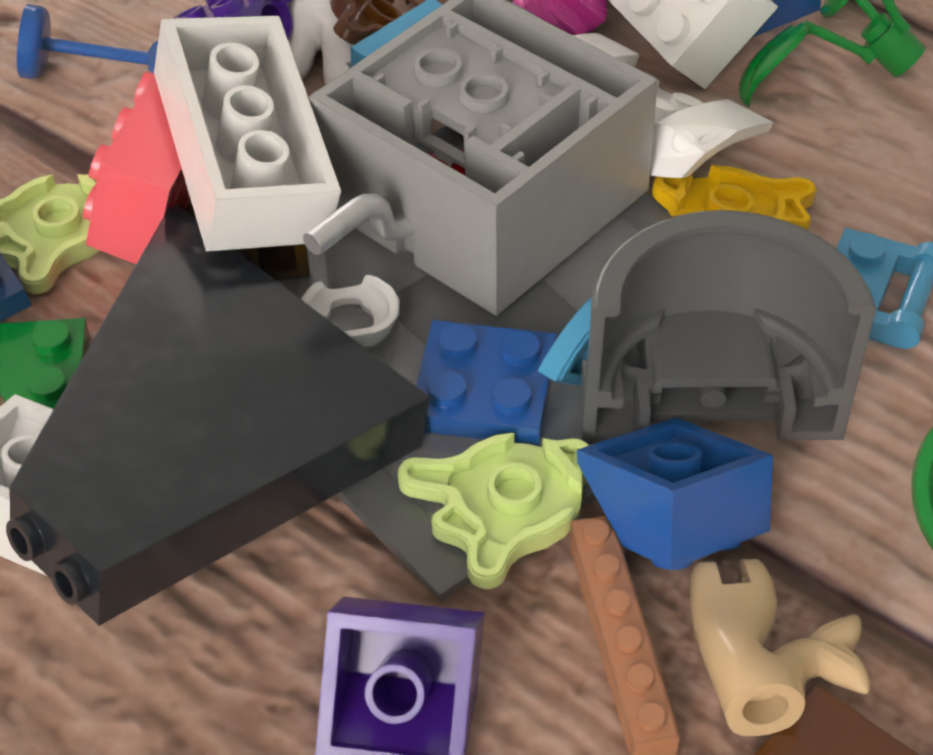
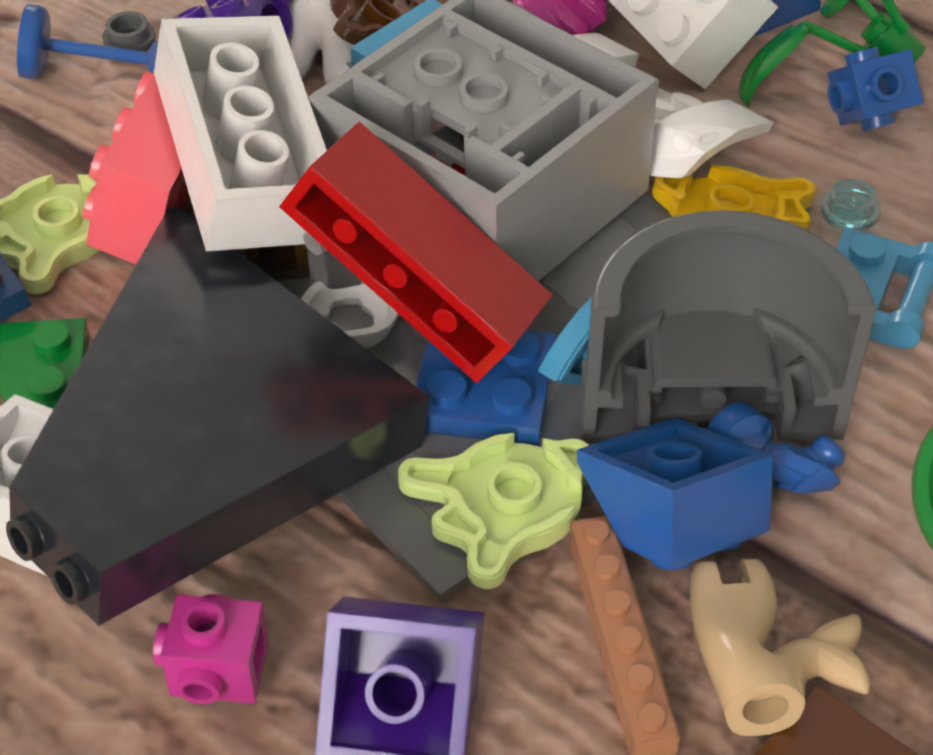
none -> dark grey plate [102,11,156,52]
none -> dark pink brick [153,594,269,704]
none -> red brick [279,121,552,383]
none -> blue arm [707,402,845,494]
none -> clear light blue plate [821,179,881,231]
none -> blue brick [827,47,924,131]

